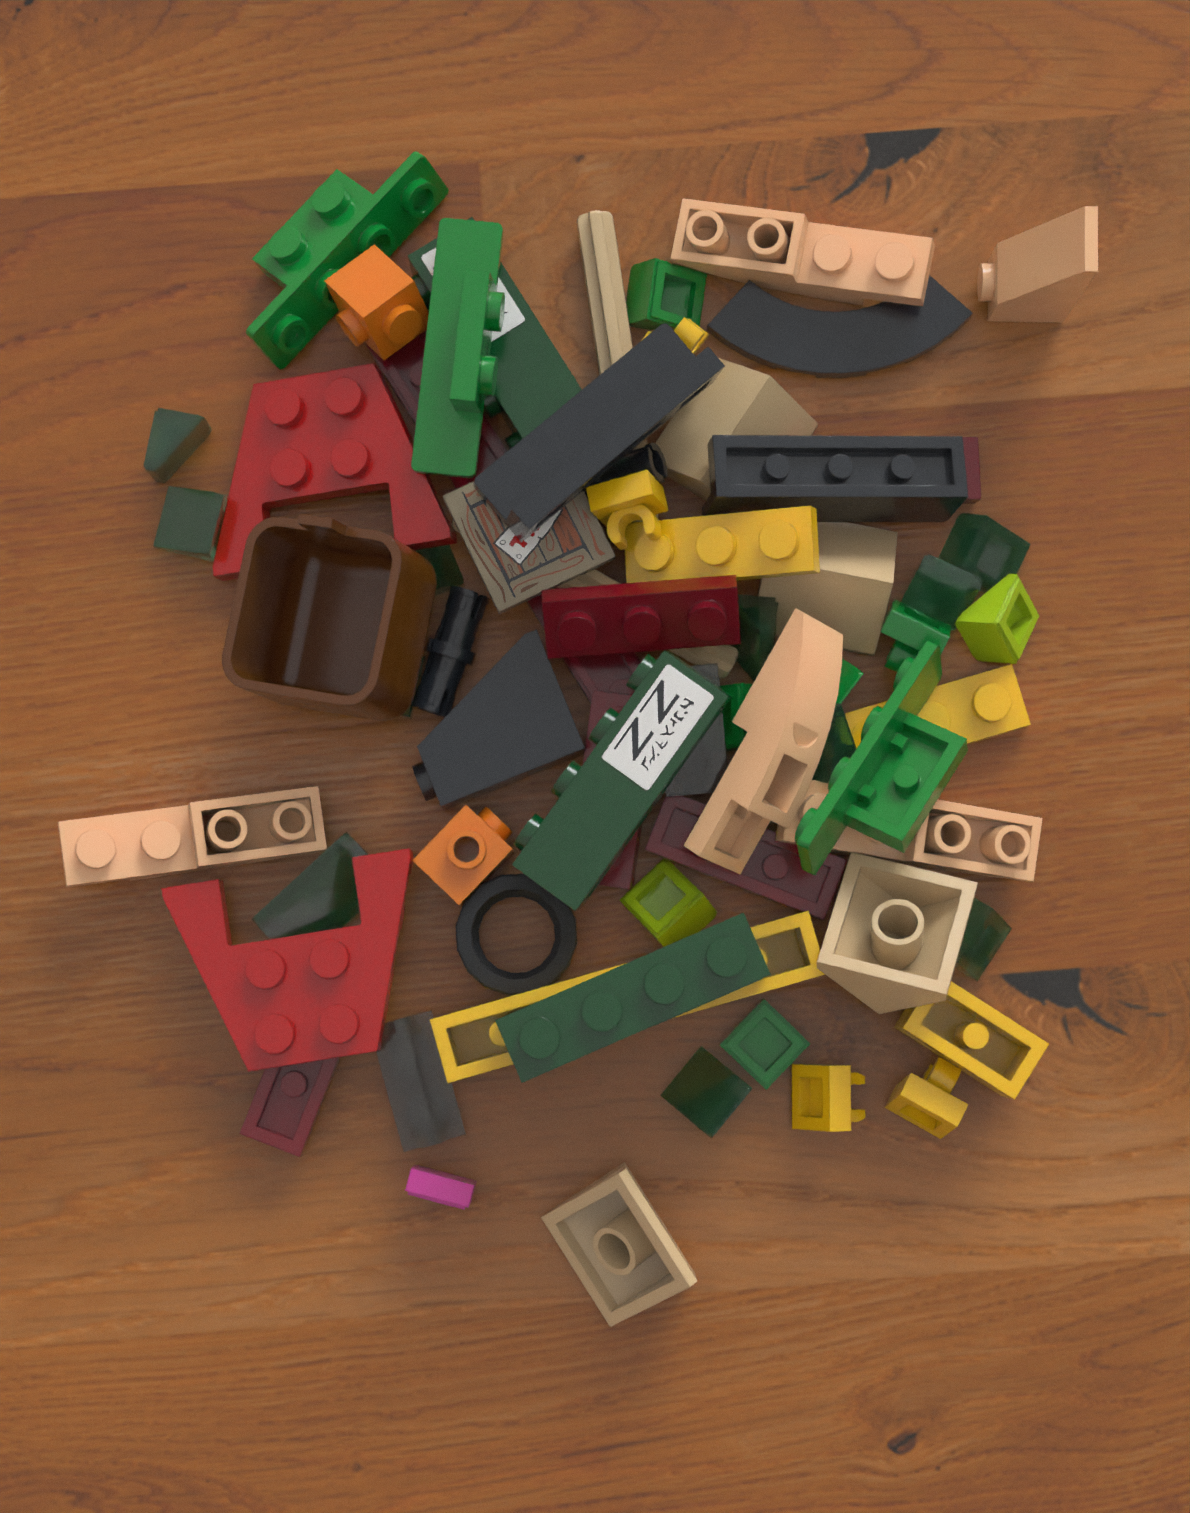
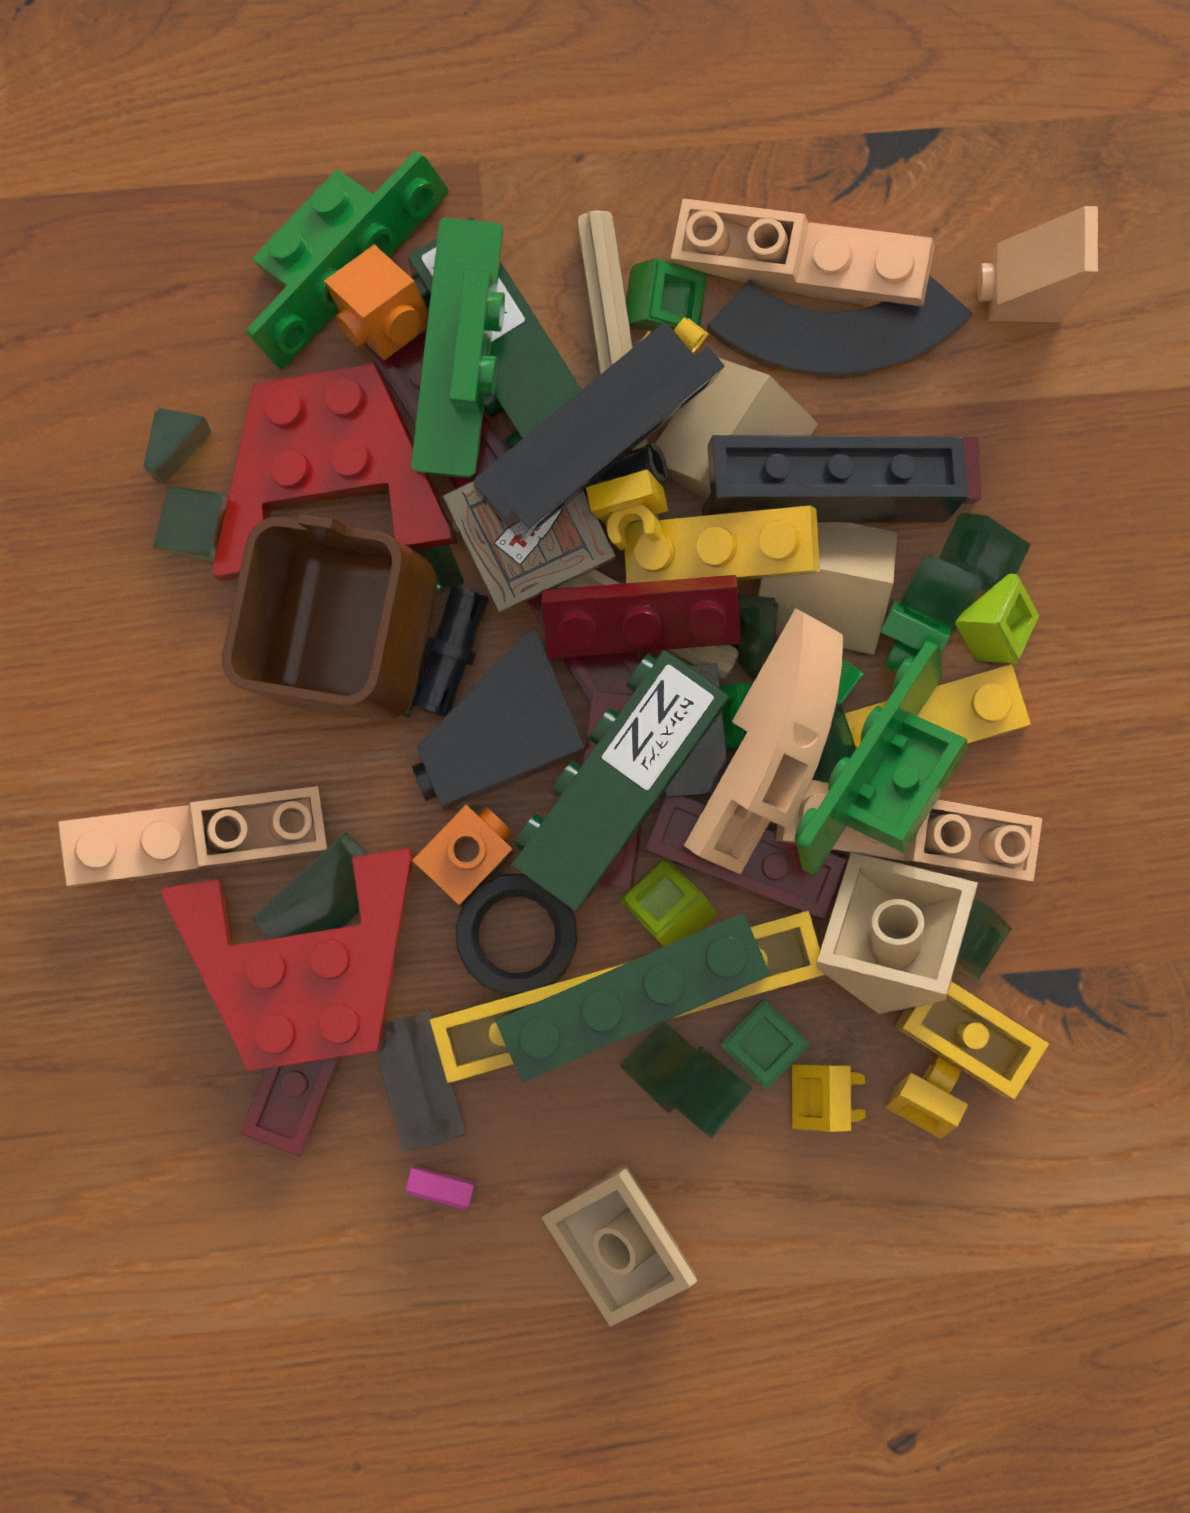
none -> clear green tile [620,1021,713,1114]

